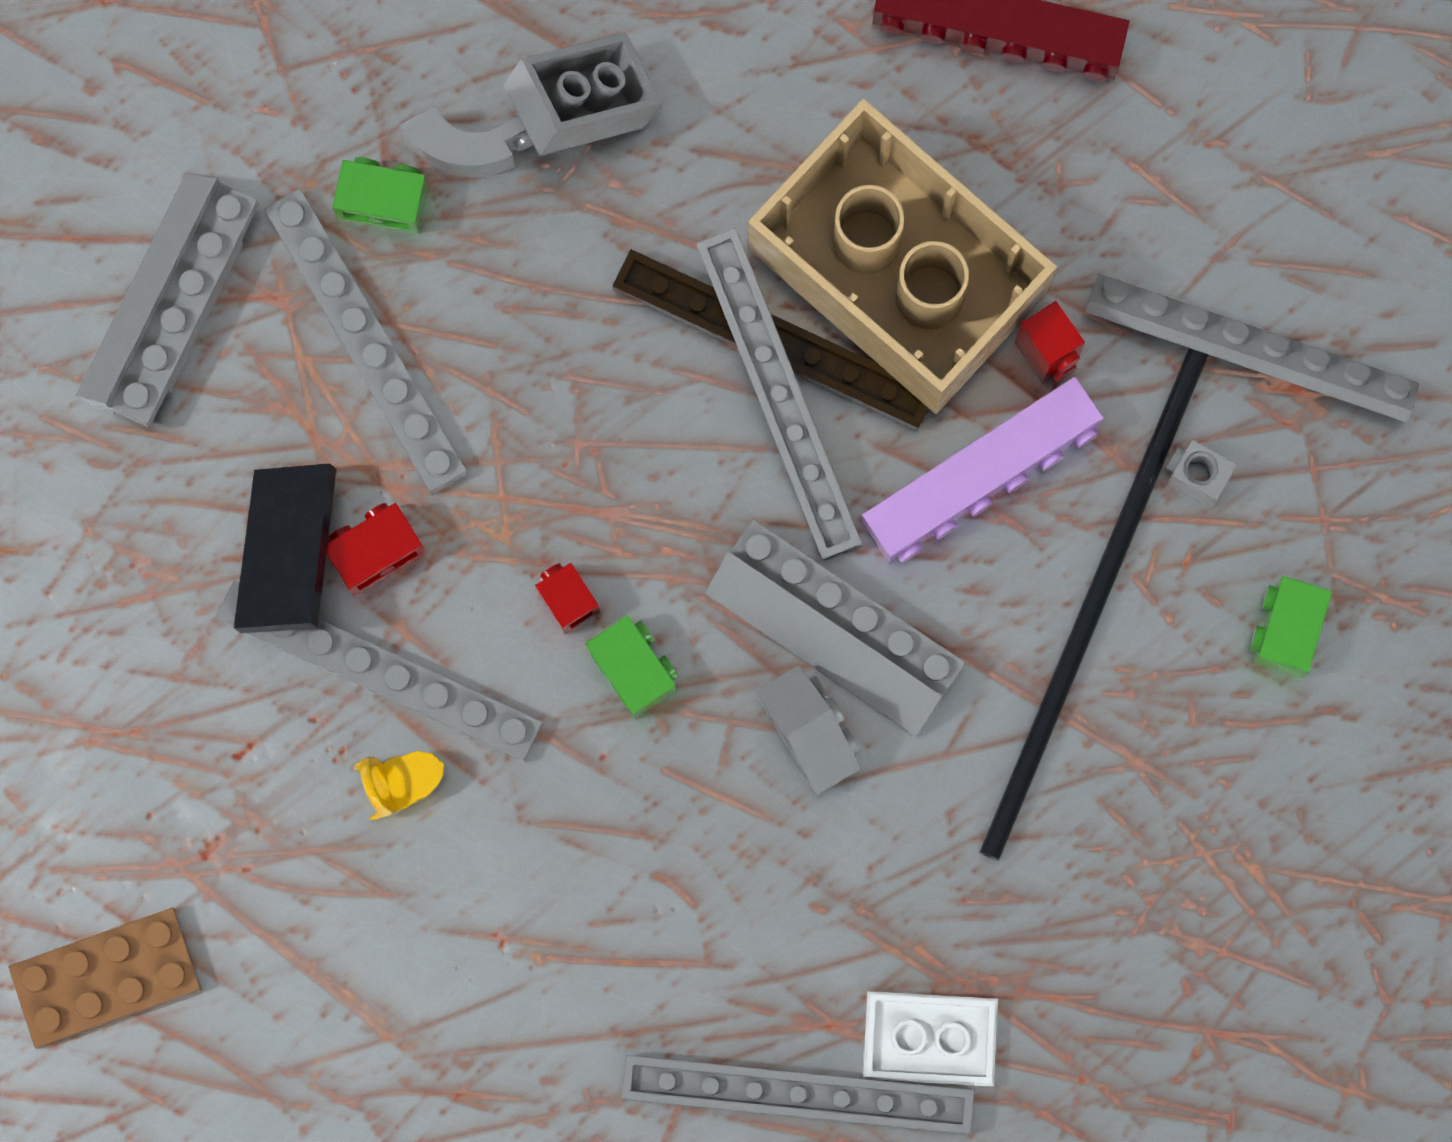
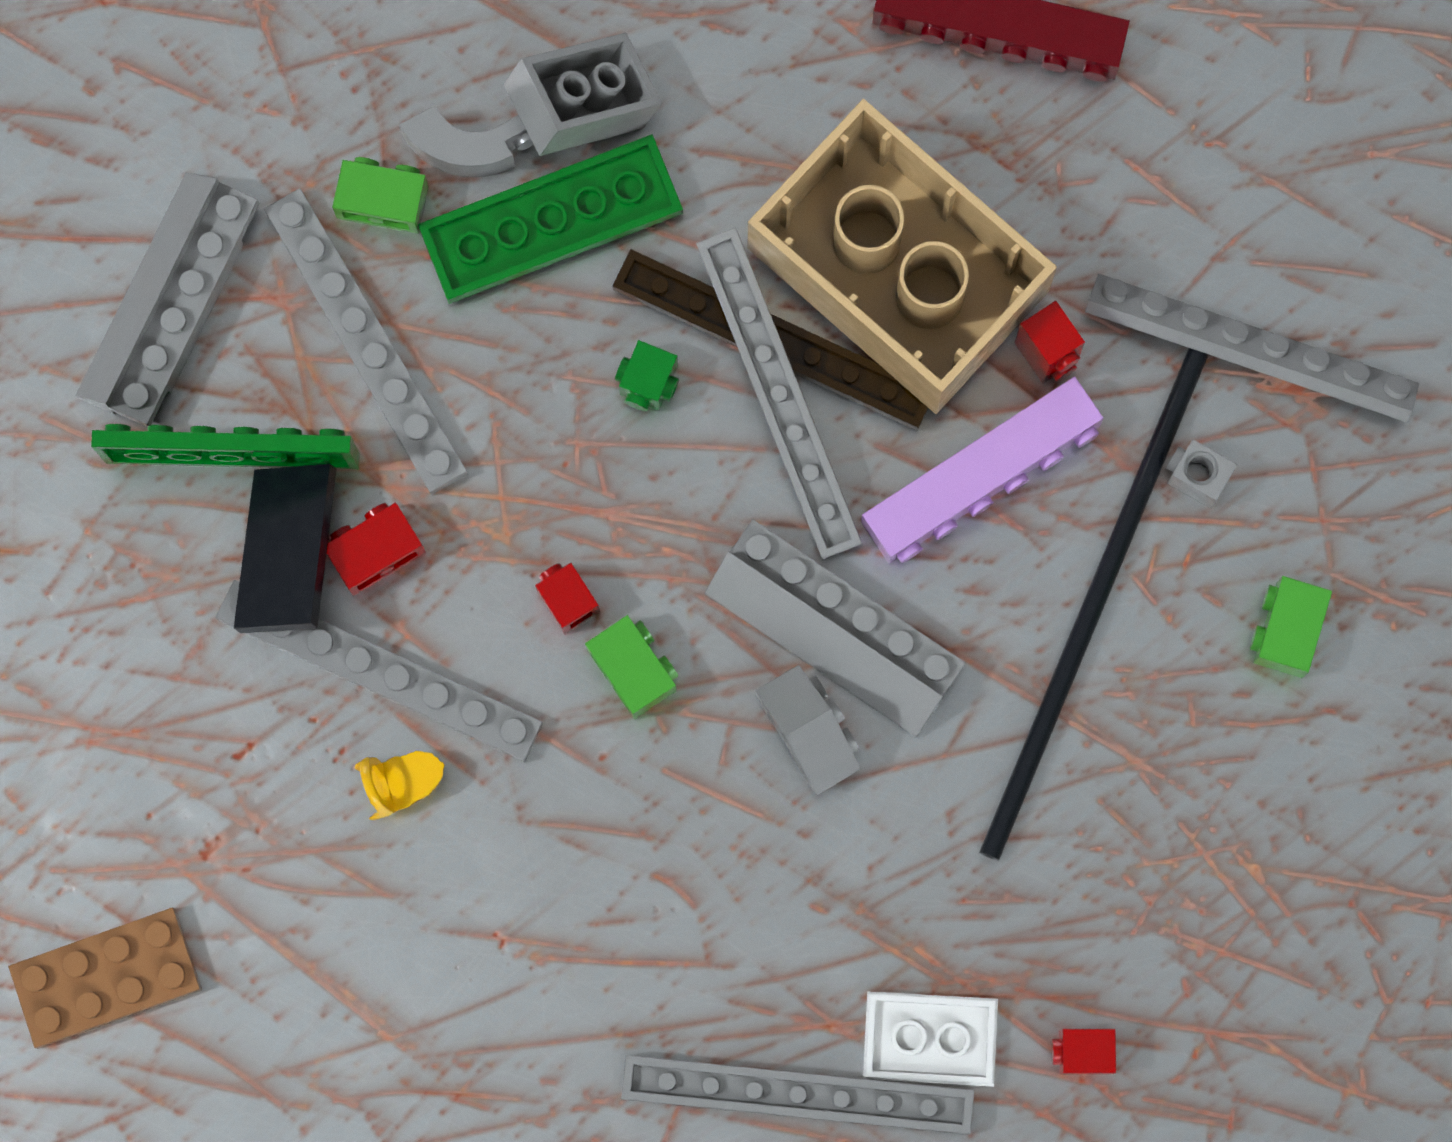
none -> green plate [91,424,360,470]
none -> green plate [418,134,683,304]
none -> green brick [615,340,679,412]
none -> red brick [1051,1029,1116,1075]

